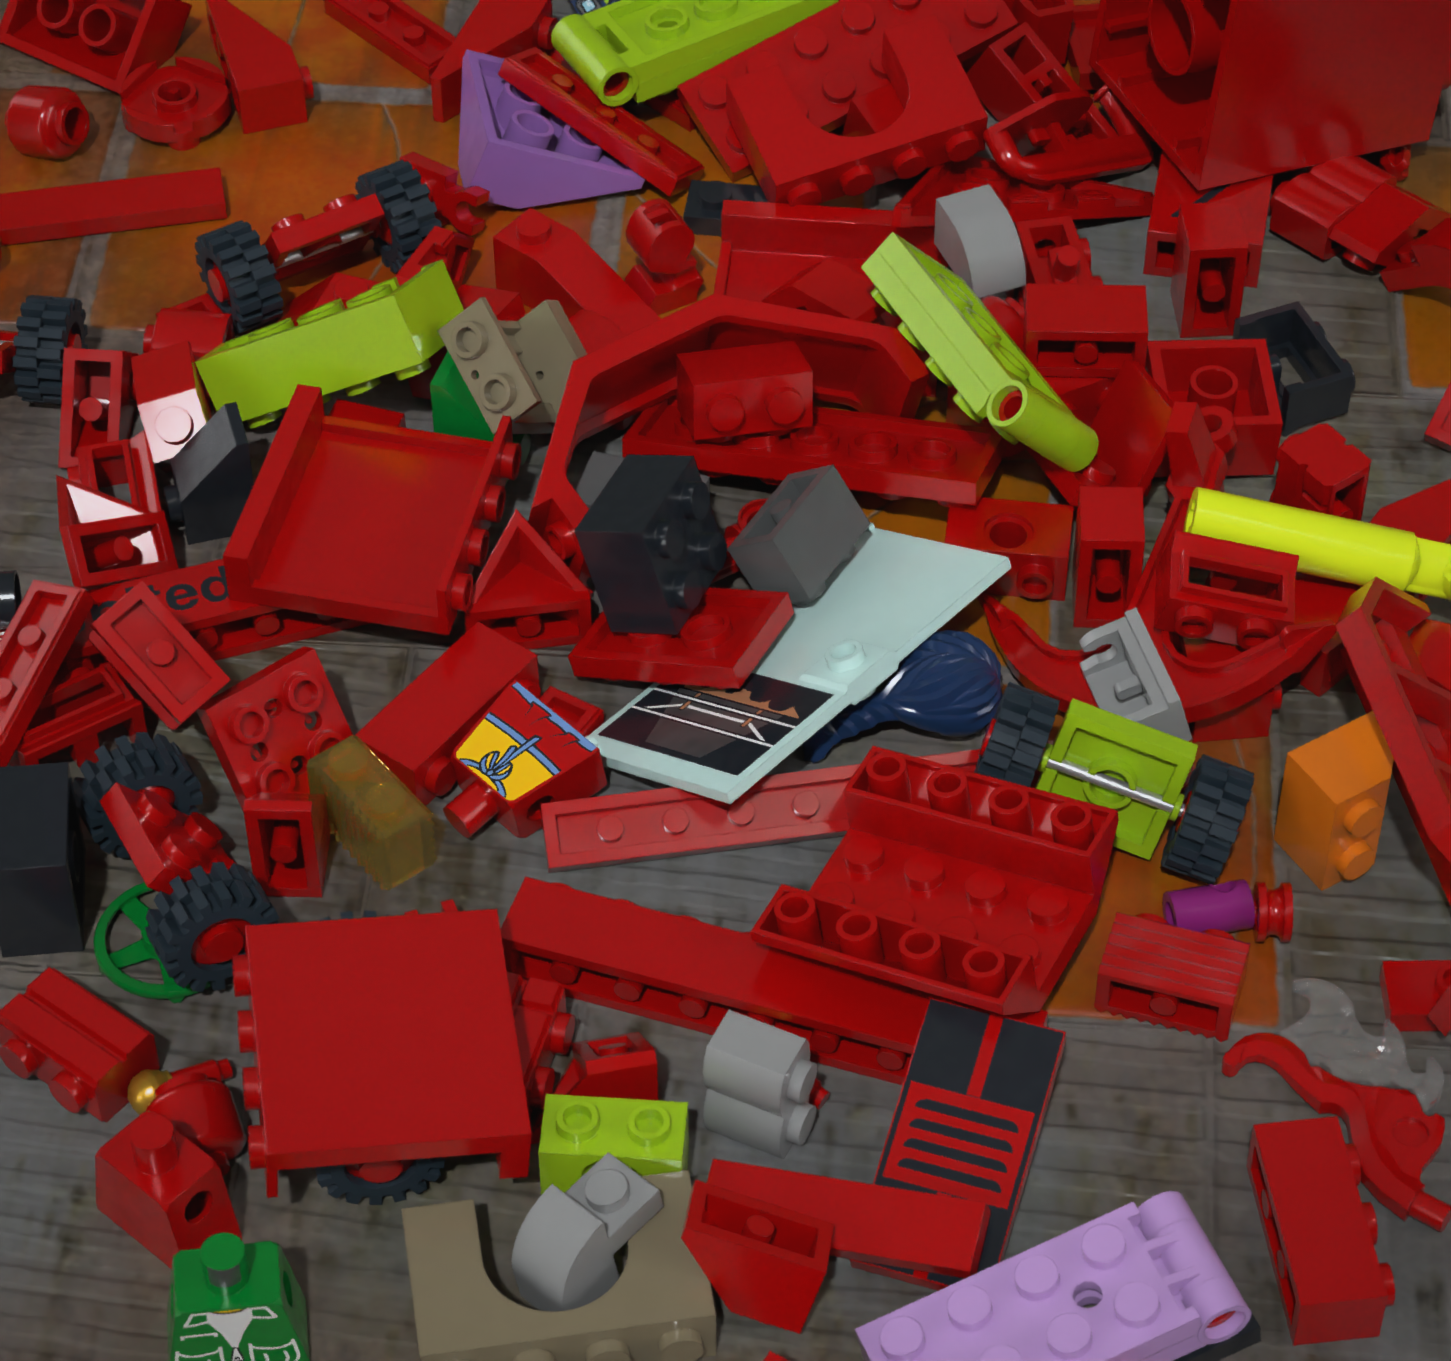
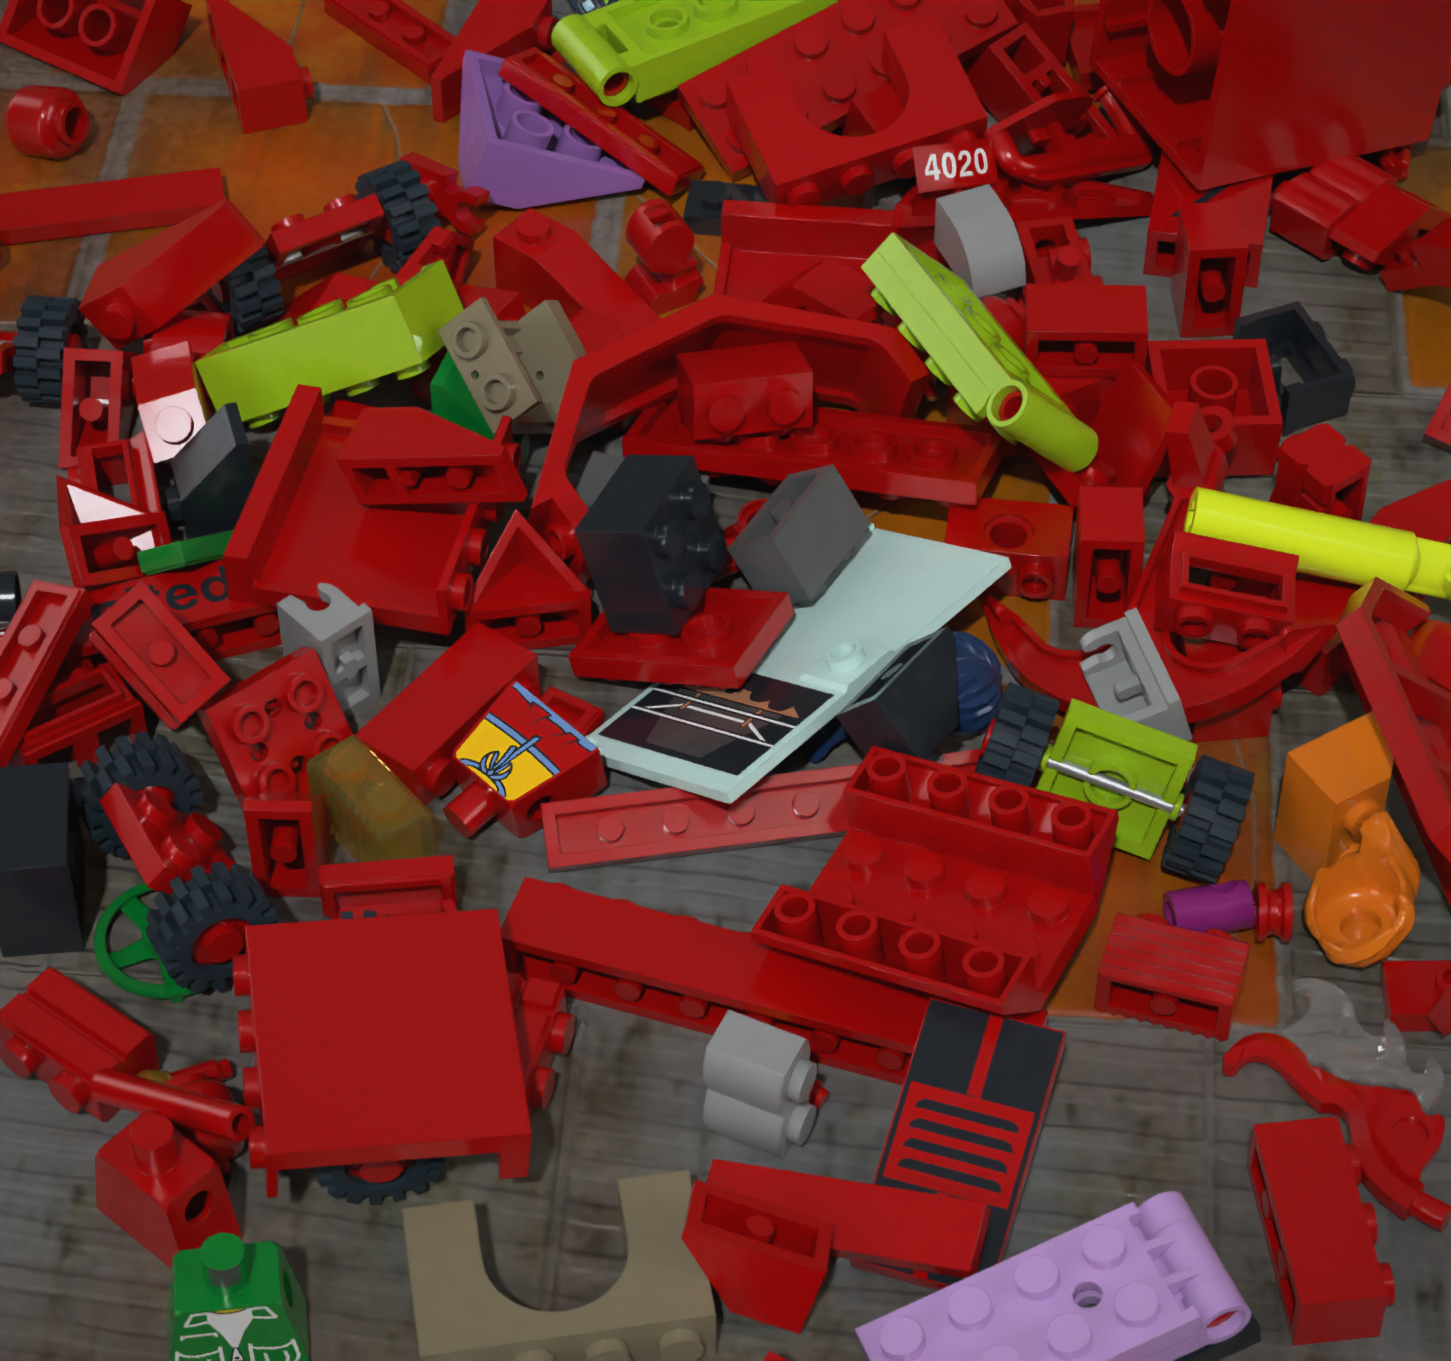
red plate [120,57,232,151] -> none
light grey brick [512,1153,663,1312] -> none
red slope [531,1032,658,1144] -> none
lime brick [538,1094,689,1195] -> none
none -> red slope [78,198,265,350]
none -> red piece [90,1068,255,1142]
none -> green tile [137,530,234,576]
none -> light grey hinge [276,583,381,719]
none -> red tile [318,855,458,920]
none -> red slope [336,406,528,505]
none -> black slope [836,626,958,762]
none -> red sticker [912,137,998,193]
none -> orange hair [1303,811,1421,968]

